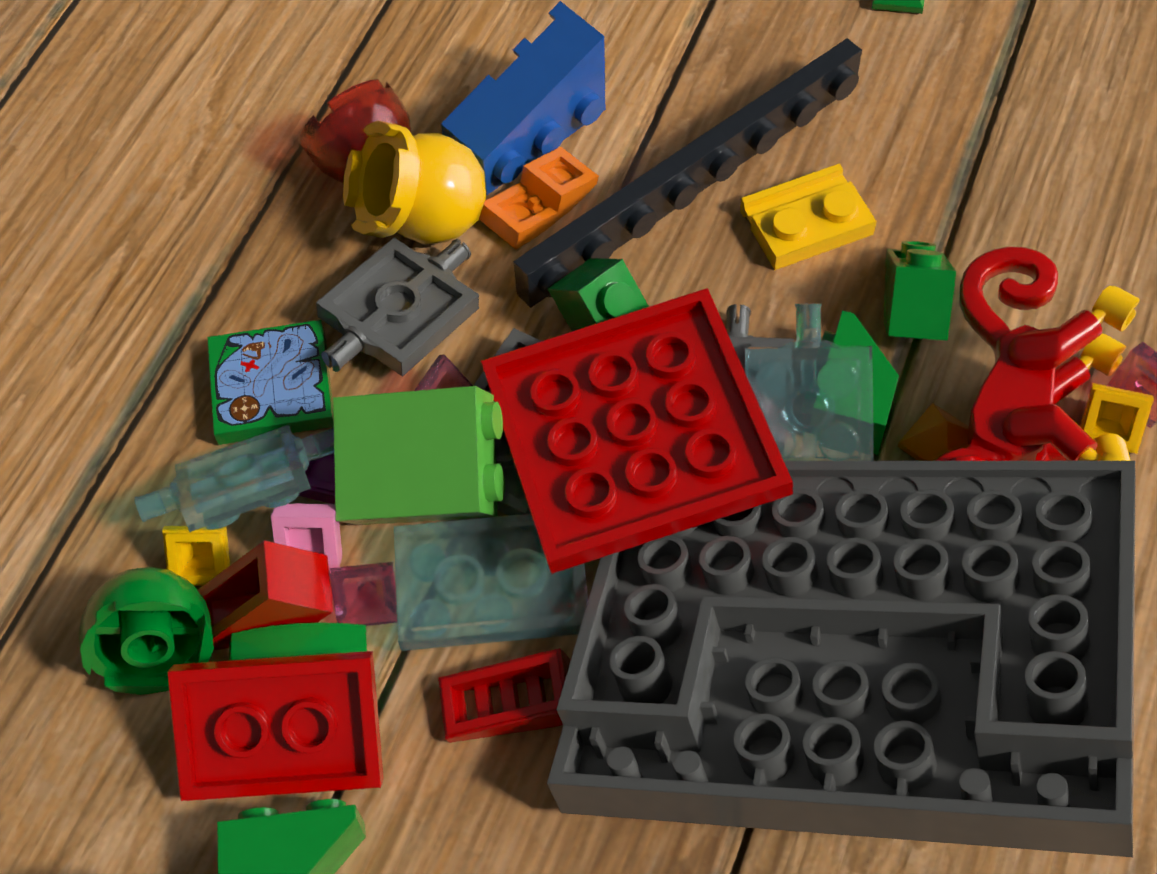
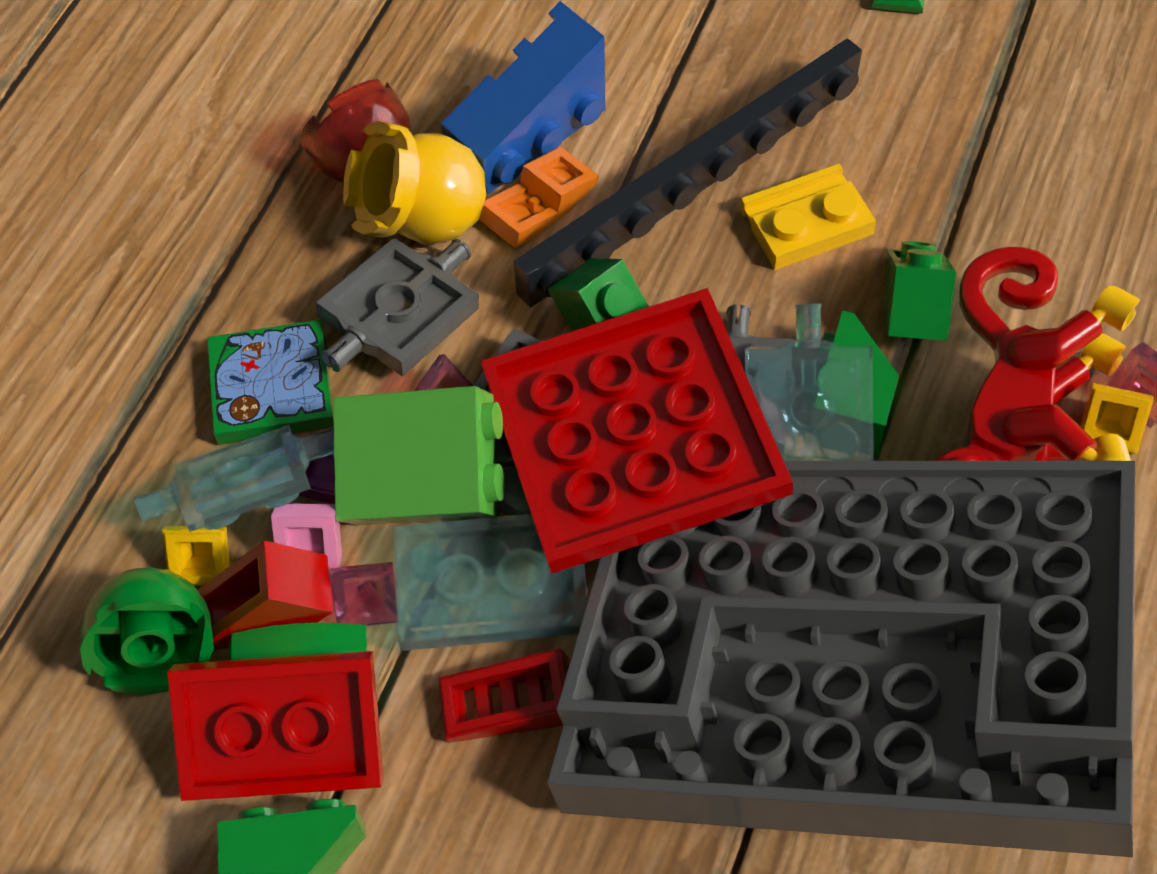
orange slope [897,403,969,461] -> none

